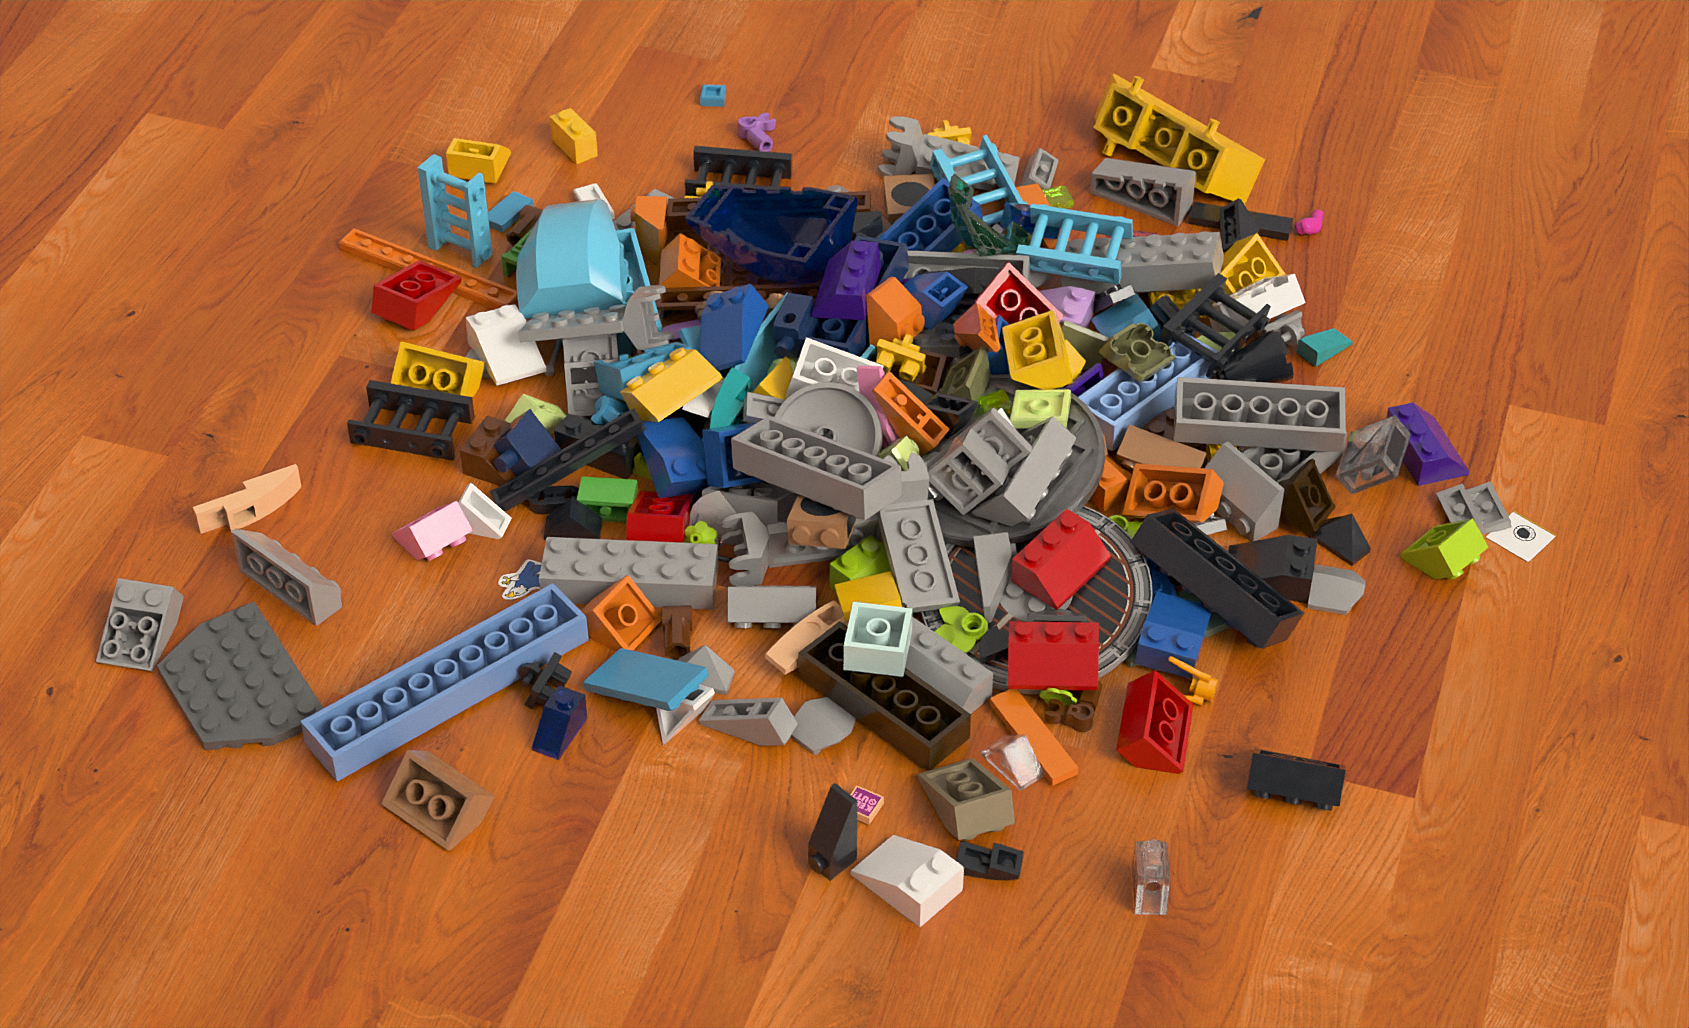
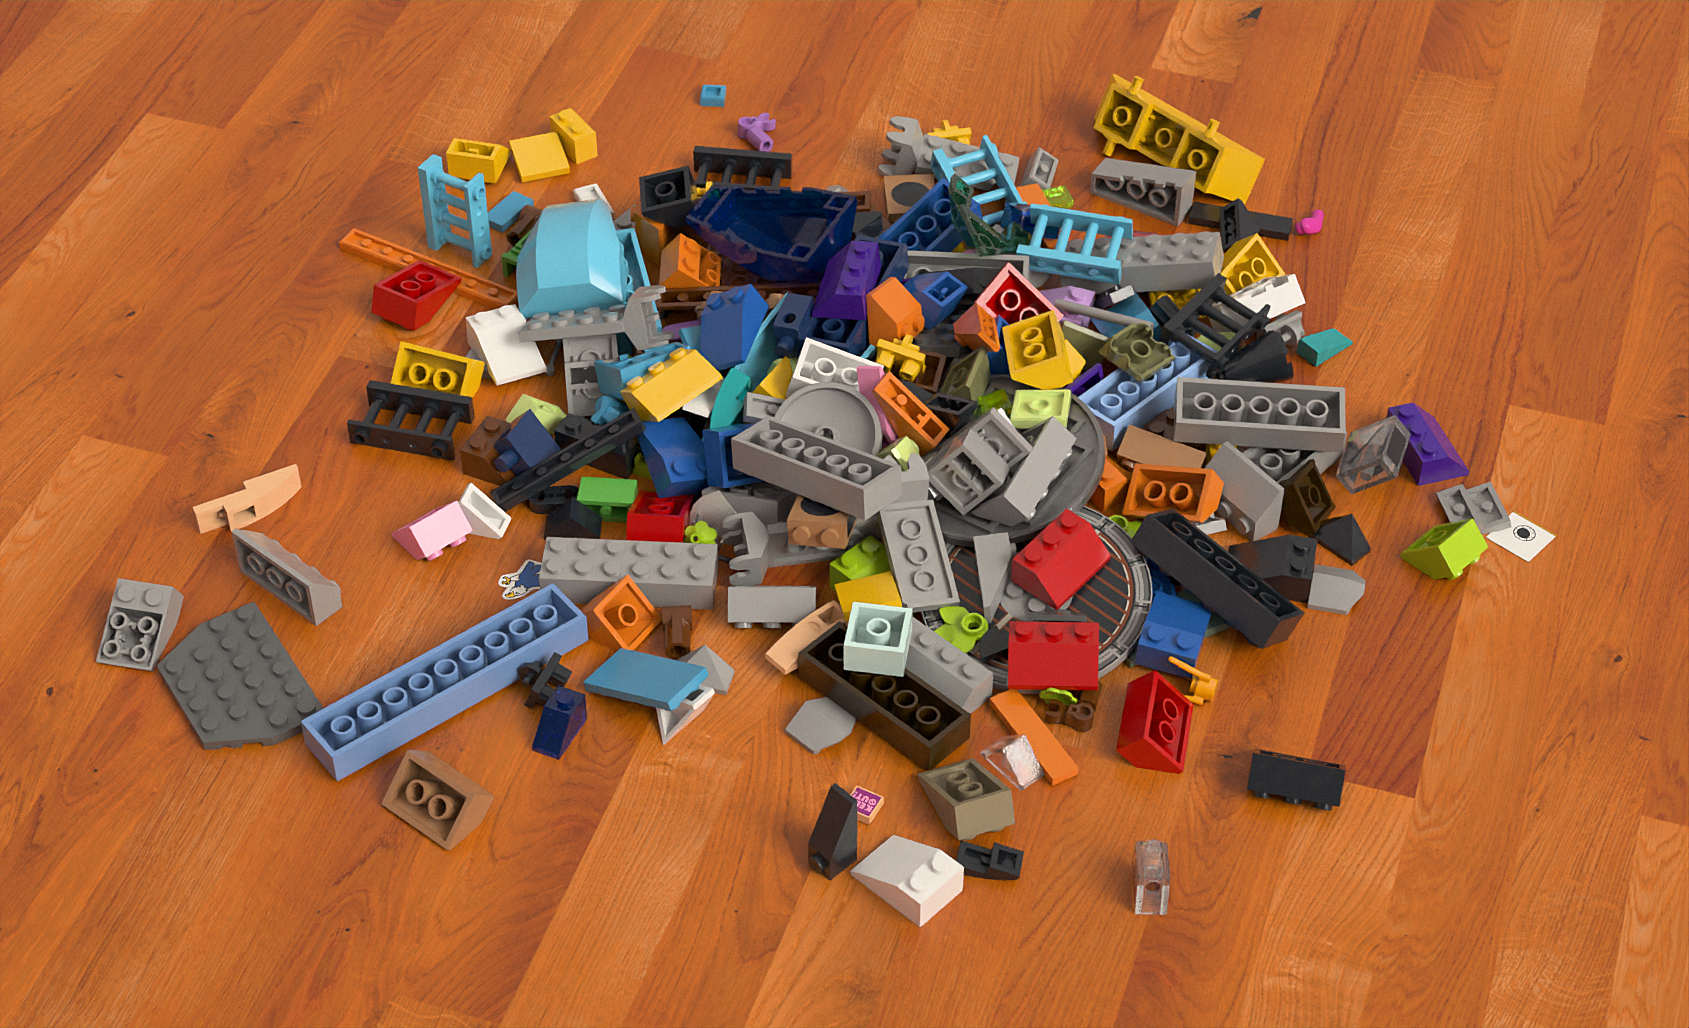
light grey slope [699,698,798,746] -> none
none -> yellow tile [509,132,570,183]
none -> black slope [639,166,700,228]
none -> light grey bar [1054,299,1154,330]

